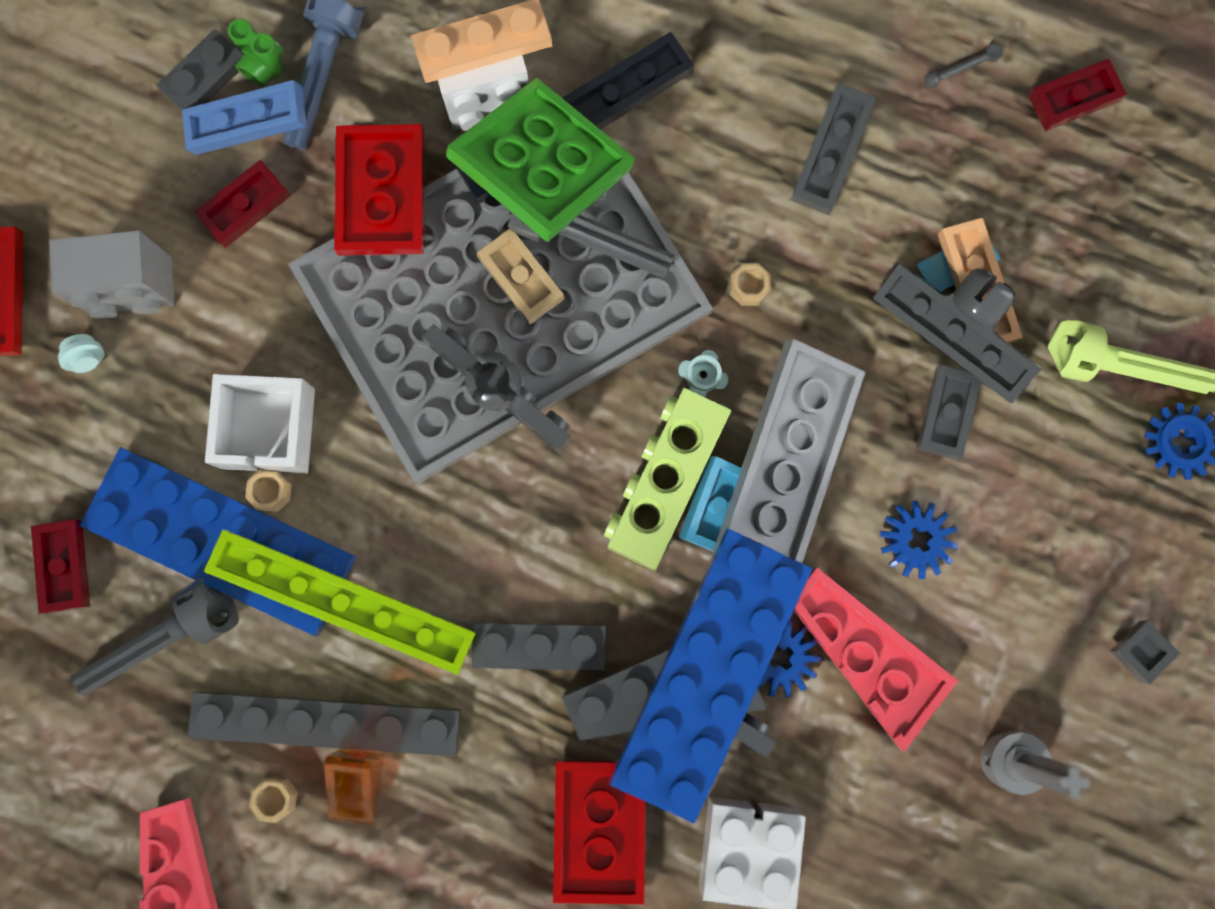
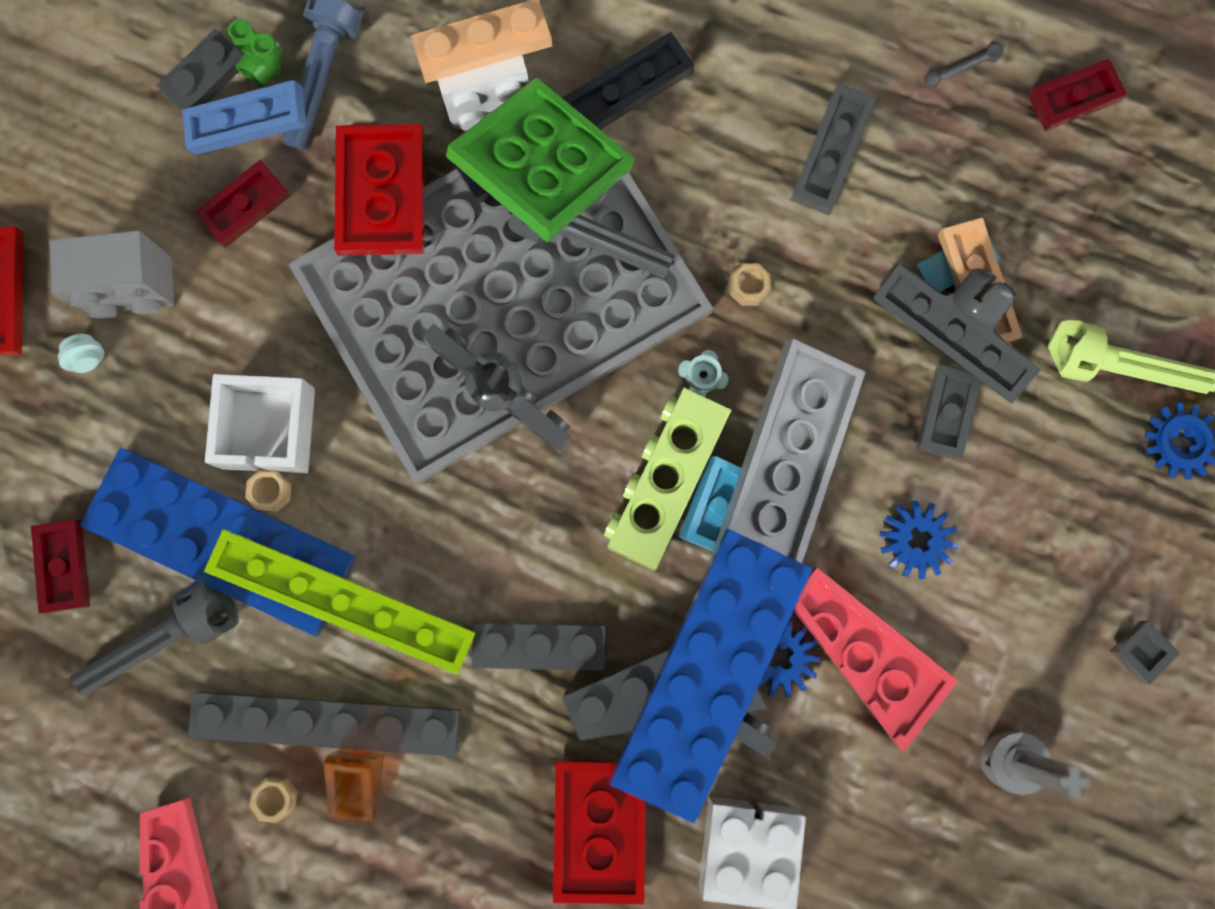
tan plate [476,229,564,324] -> none

